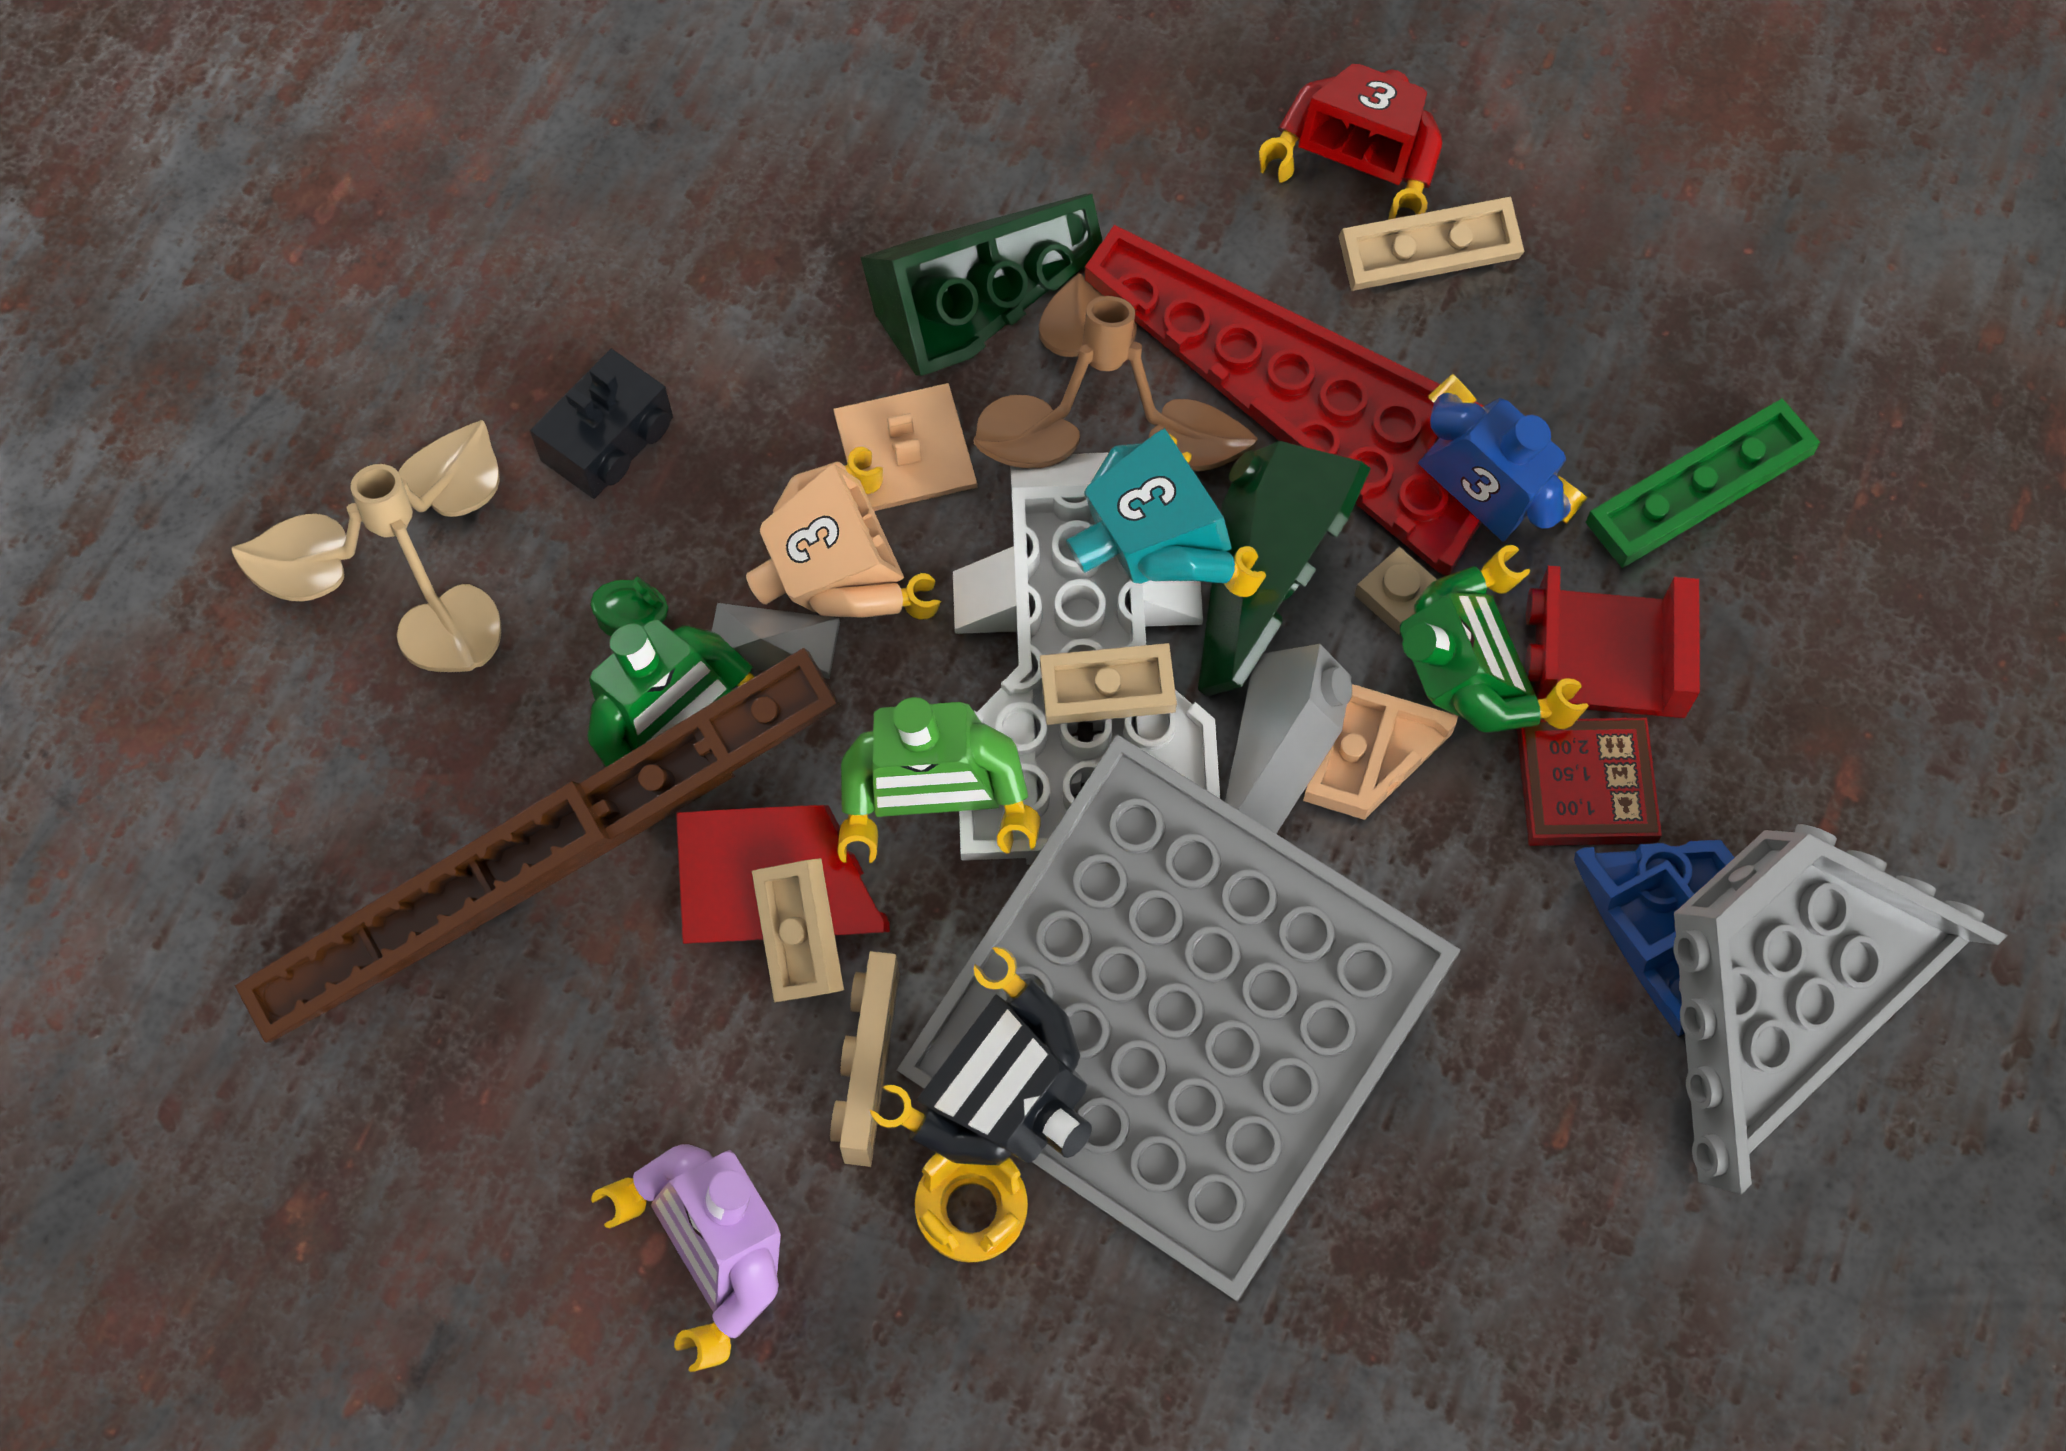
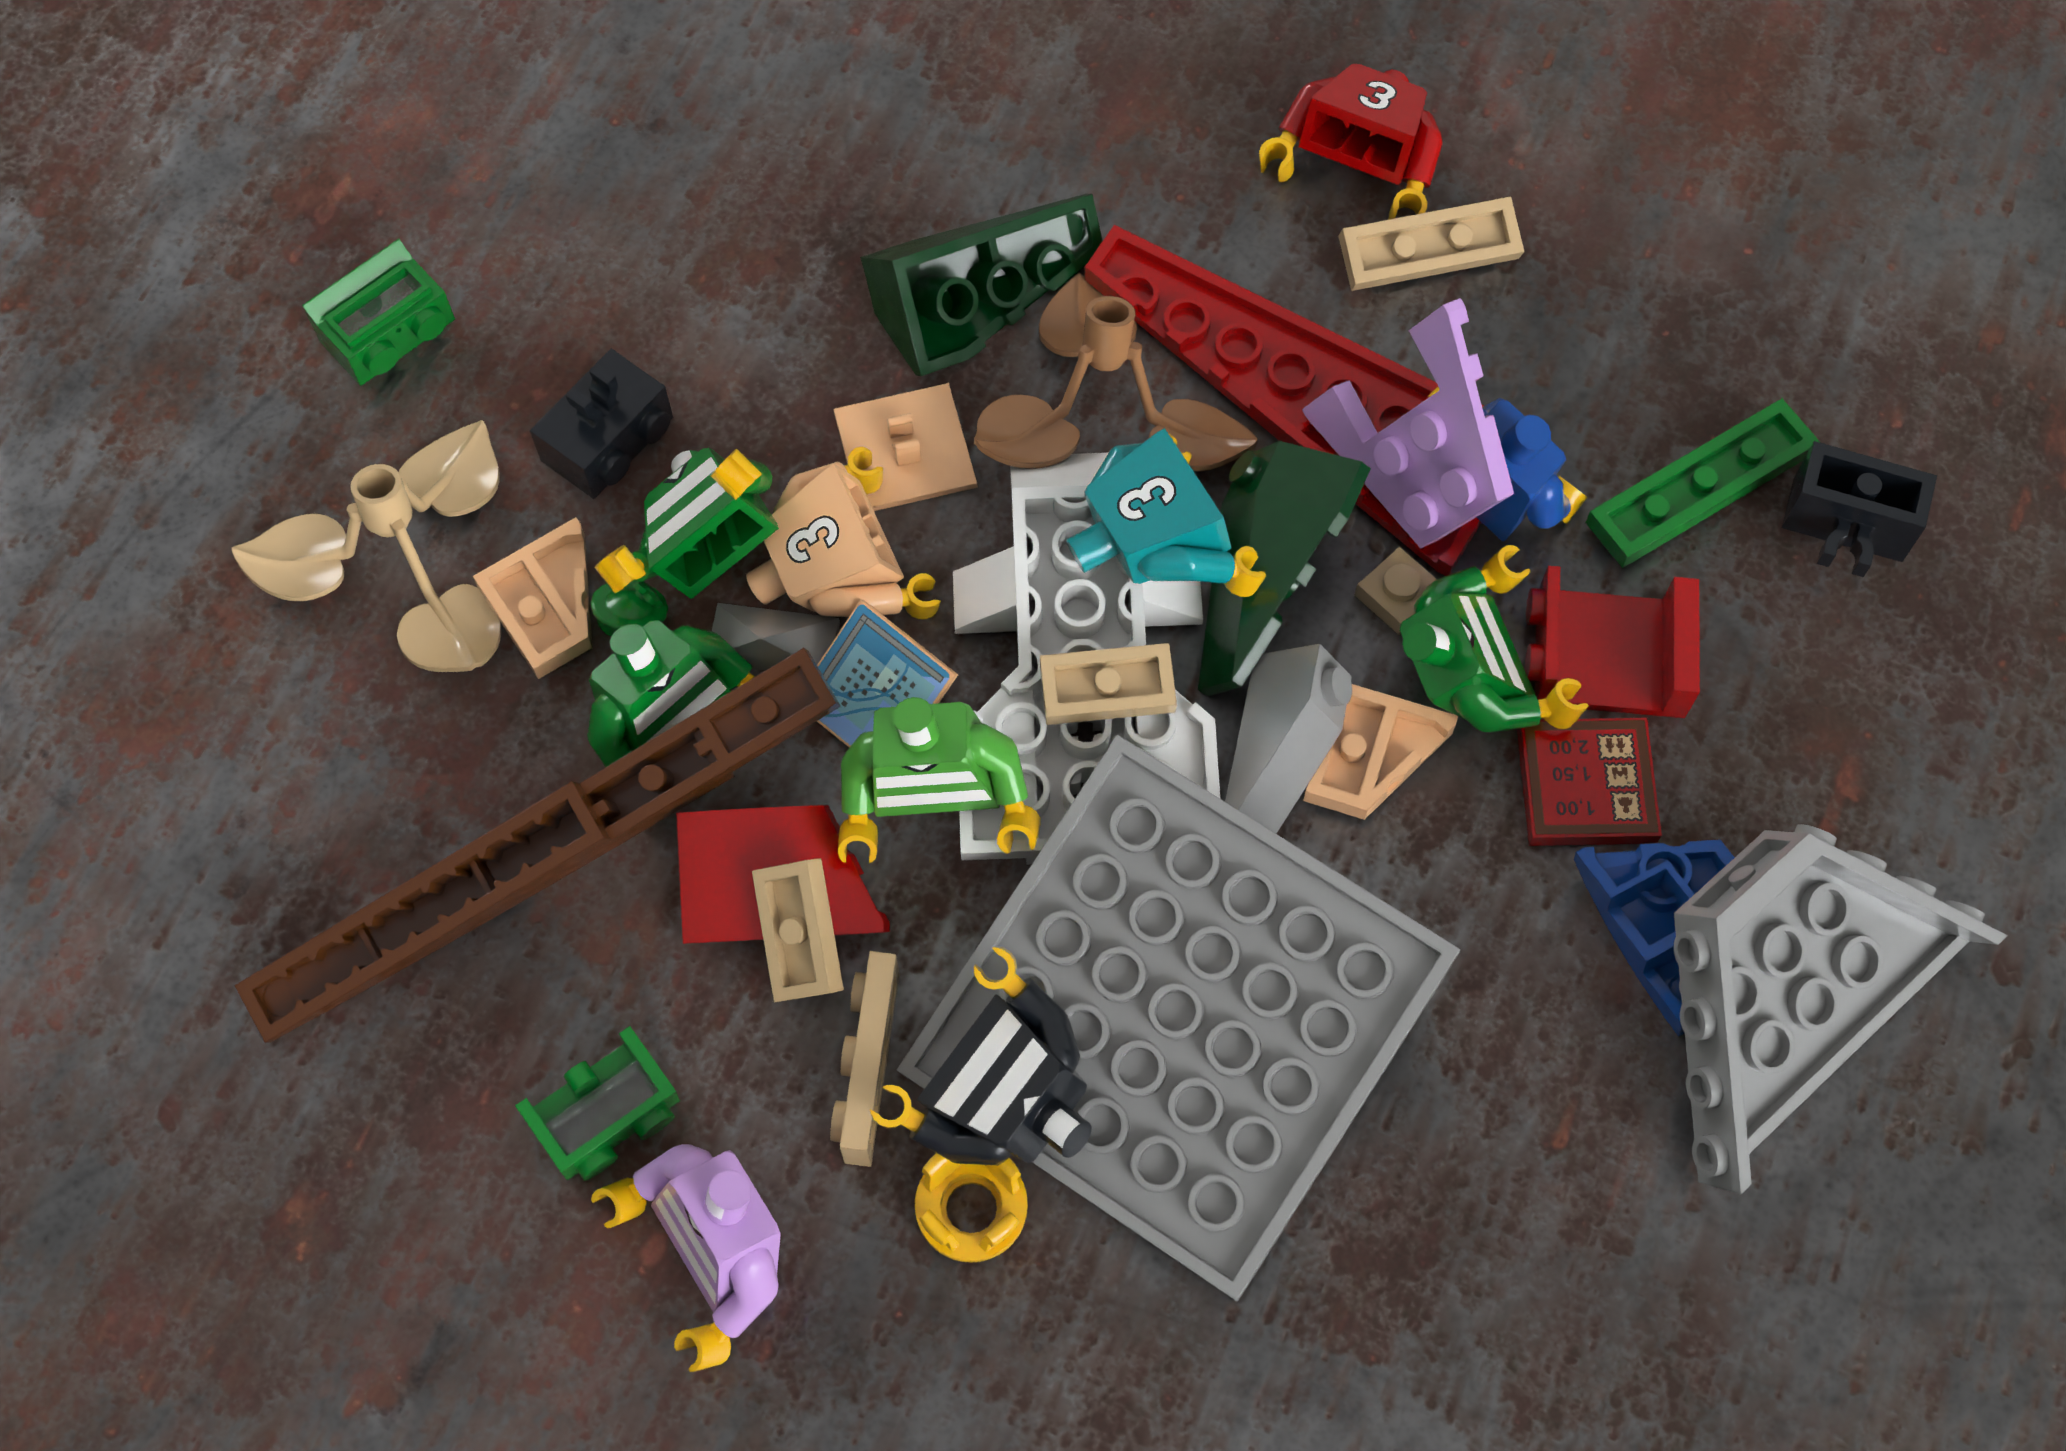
none -> green window [302,238,455,386]
none -> light nougat wing [473,517,592,679]
none -> green window [515,1026,680,1181]
none -> green torso [594,448,779,599]
none -> piece [817,600,958,747]
none -> lavender wing [1302,298,1514,548]
none -> black brick [1781,441,1937,577]

